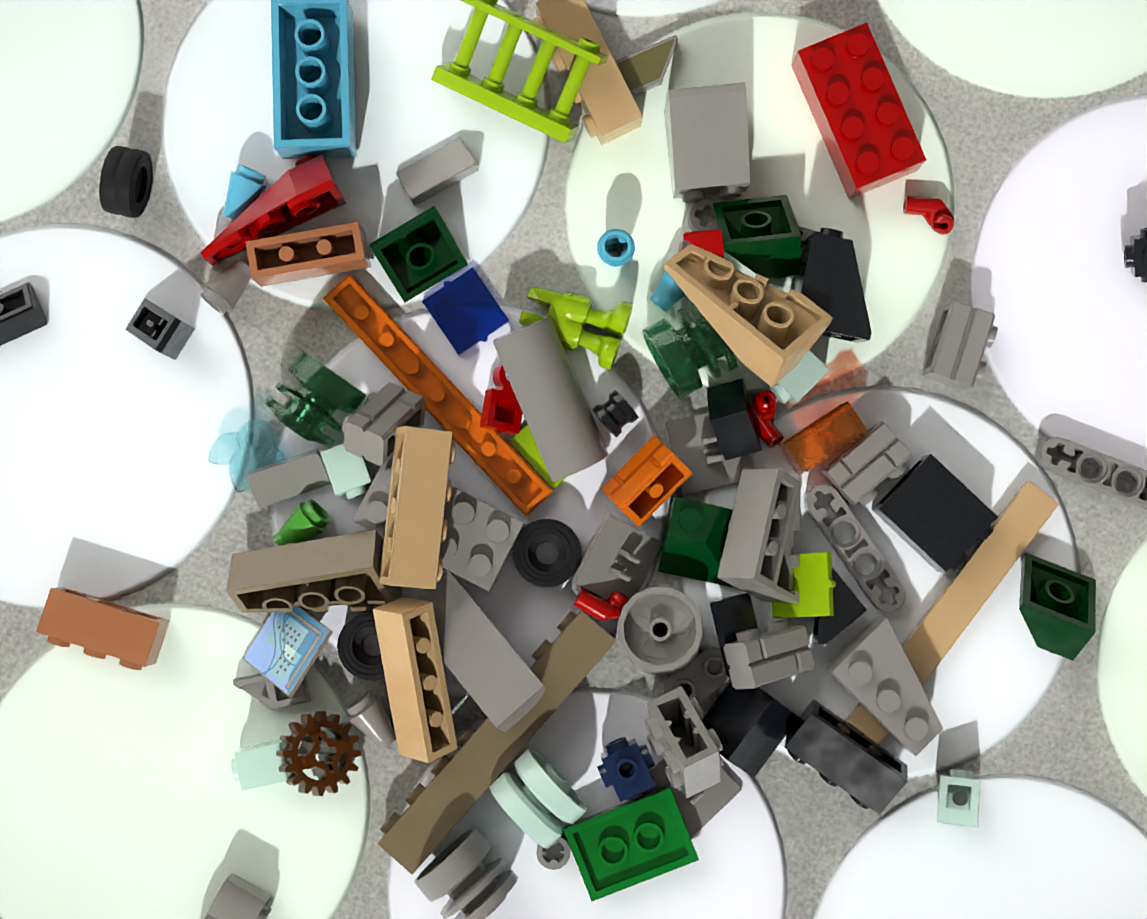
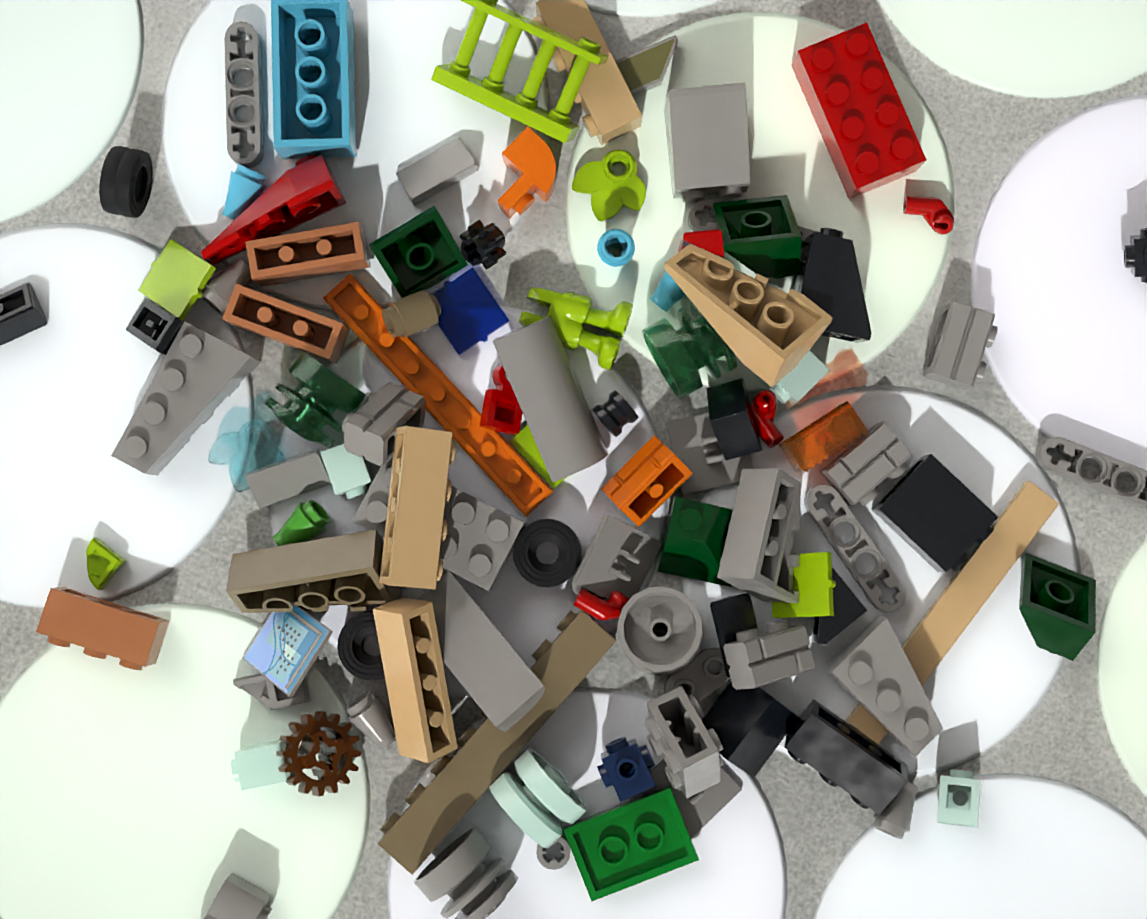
none -> lime tile [86,537,126,591]
none -> light grey wedge [111,321,261,476]
none -> lime piece [138,239,216,321]
none -> nougat brick [222,284,350,365]
none -> light grey beam [224,21,264,168]
none -> dark tan brick [382,290,441,338]
none -> black gear [459,220,507,270]
none -> orange brick [497,126,556,219]
none -> lime plate [572,149,646,222]
none -> light grey cone [873,782,918,839]

